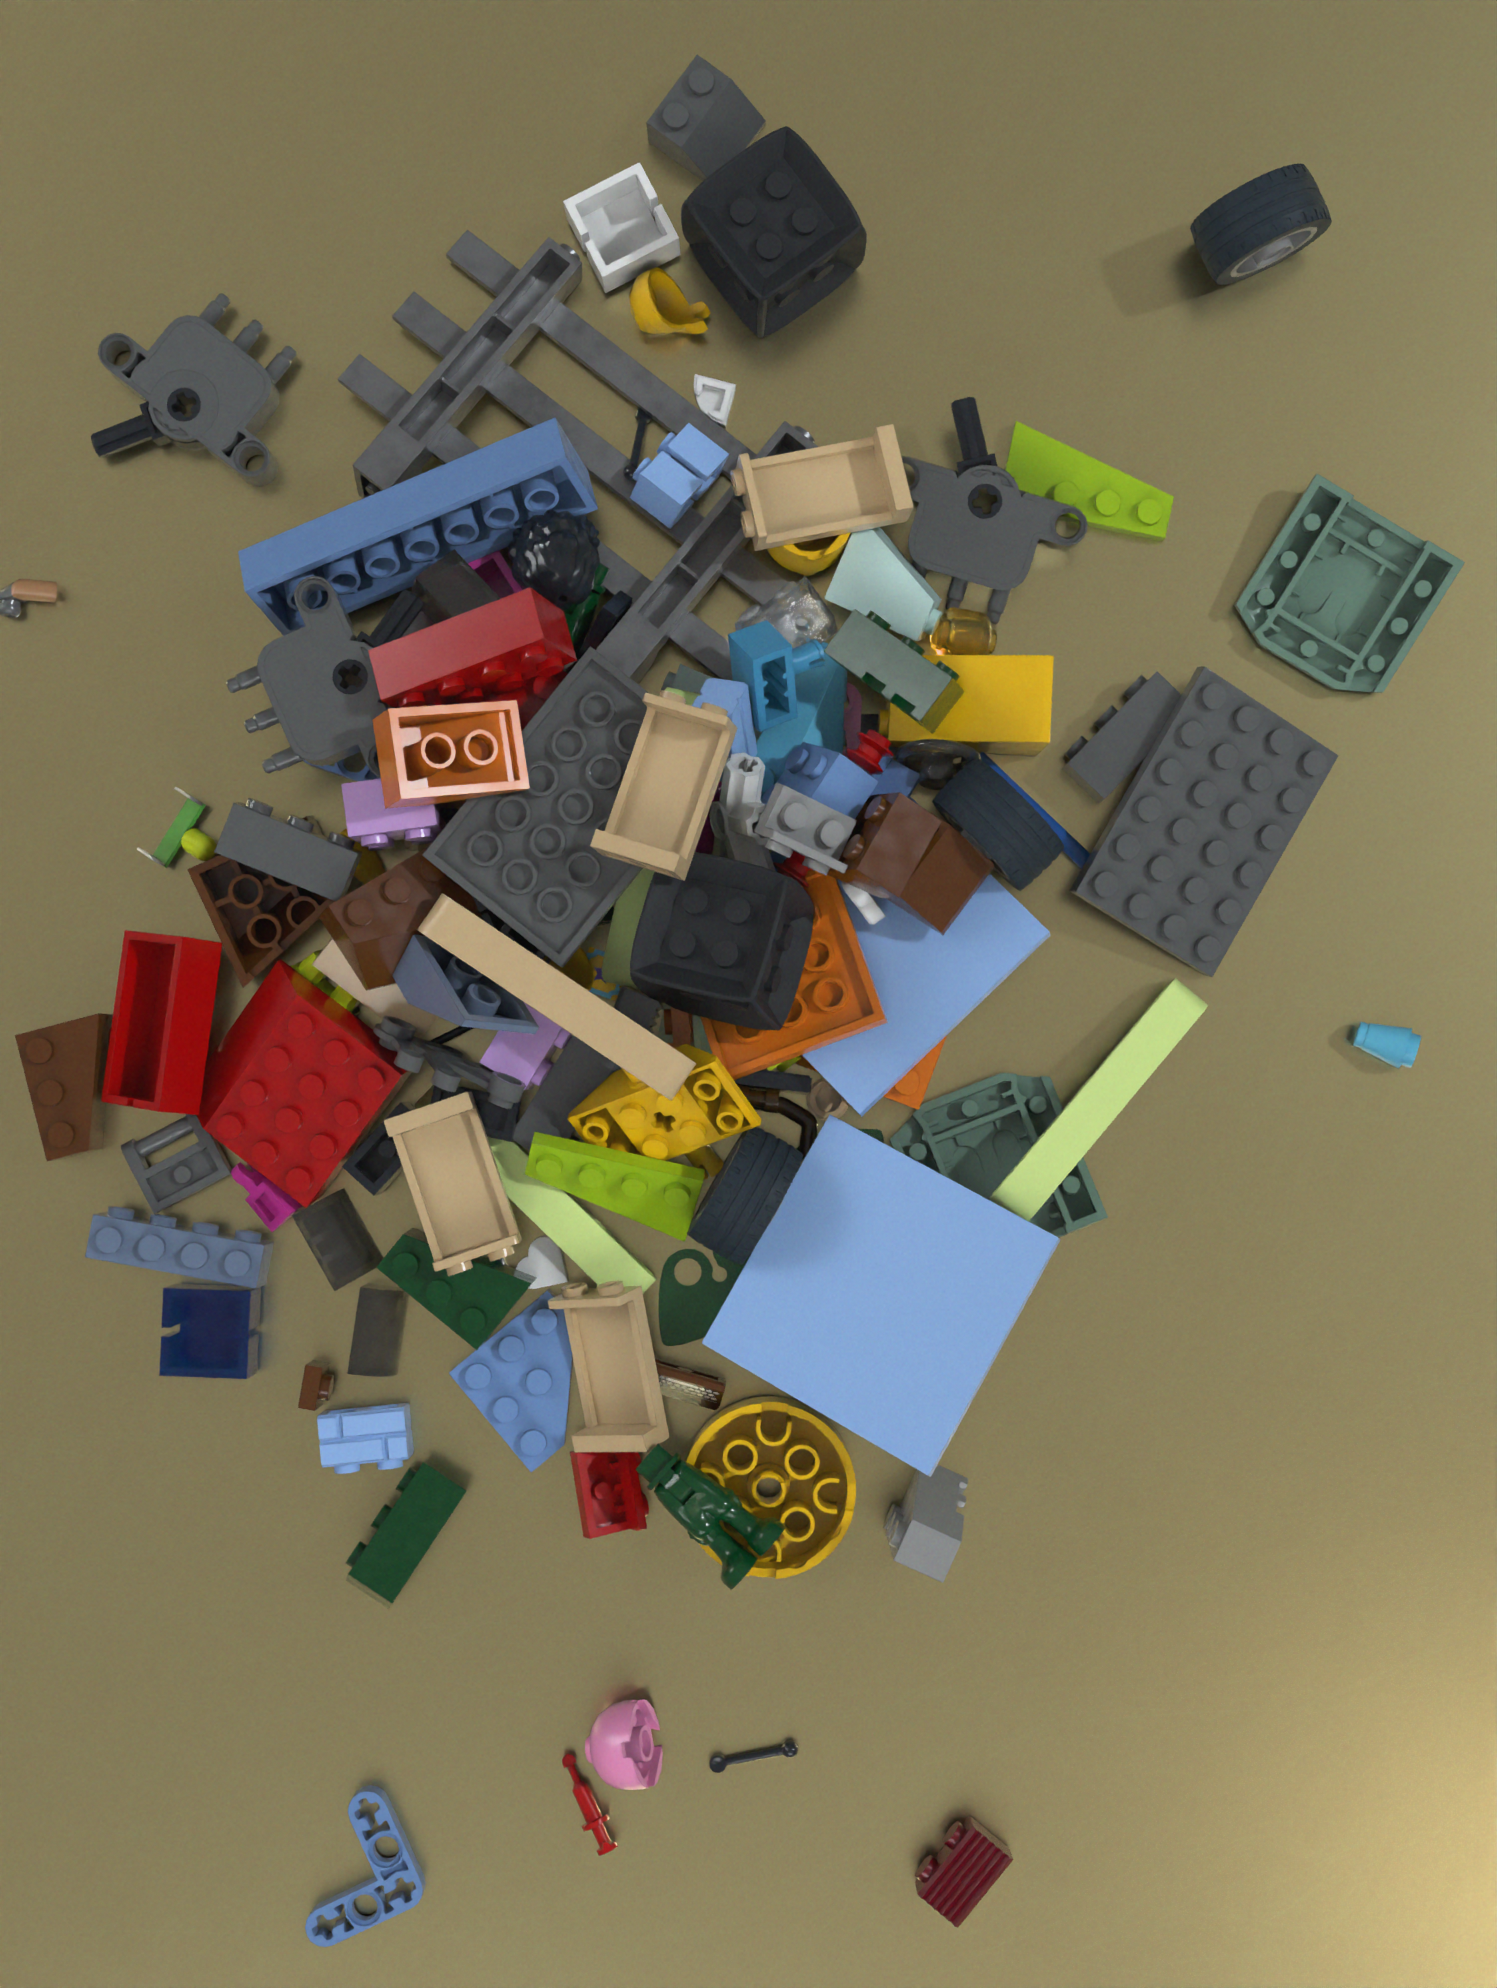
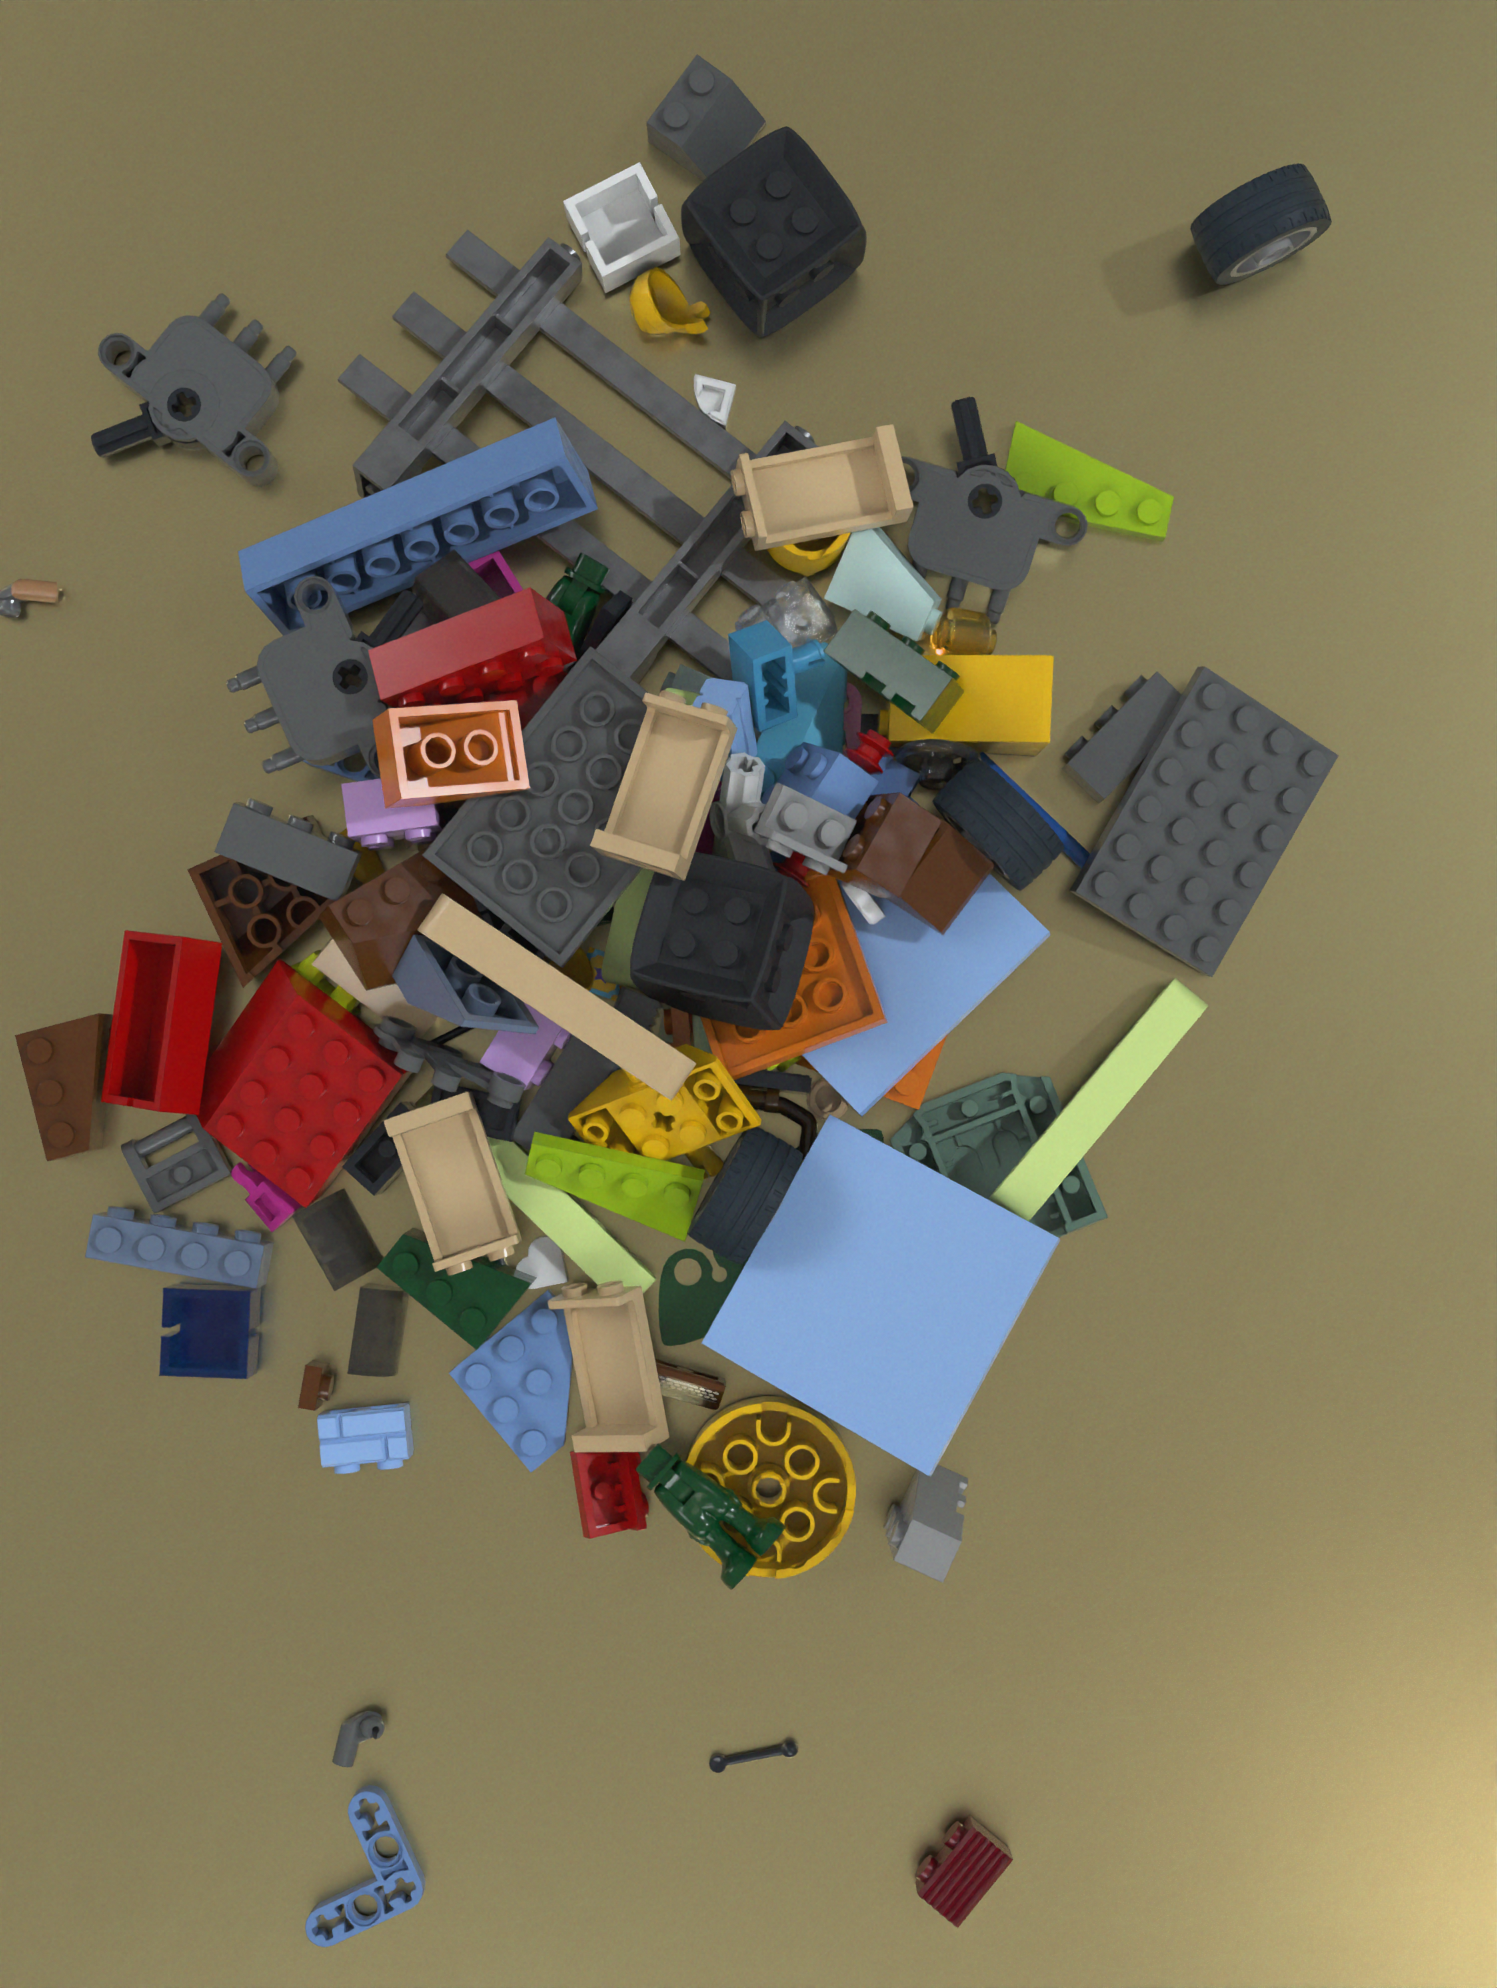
piece [137,787,217,868] -> none
dark green wedge [345,1462,466,1609] -> none
black hair [508,510,600,611] -> none
red piece [562,1754,618,1856] -> none
bright pink cylinder [585,1699,663,1790] -> none
black hinge [623,407,652,481] -> none
light blue piece [630,423,729,529] -> none
sand green wedge [1234,474,1465,693] -> none
medium azure cone [1353,1022,1421,1069] -> none
none -> dark grey arm [332,1711,385,1767]

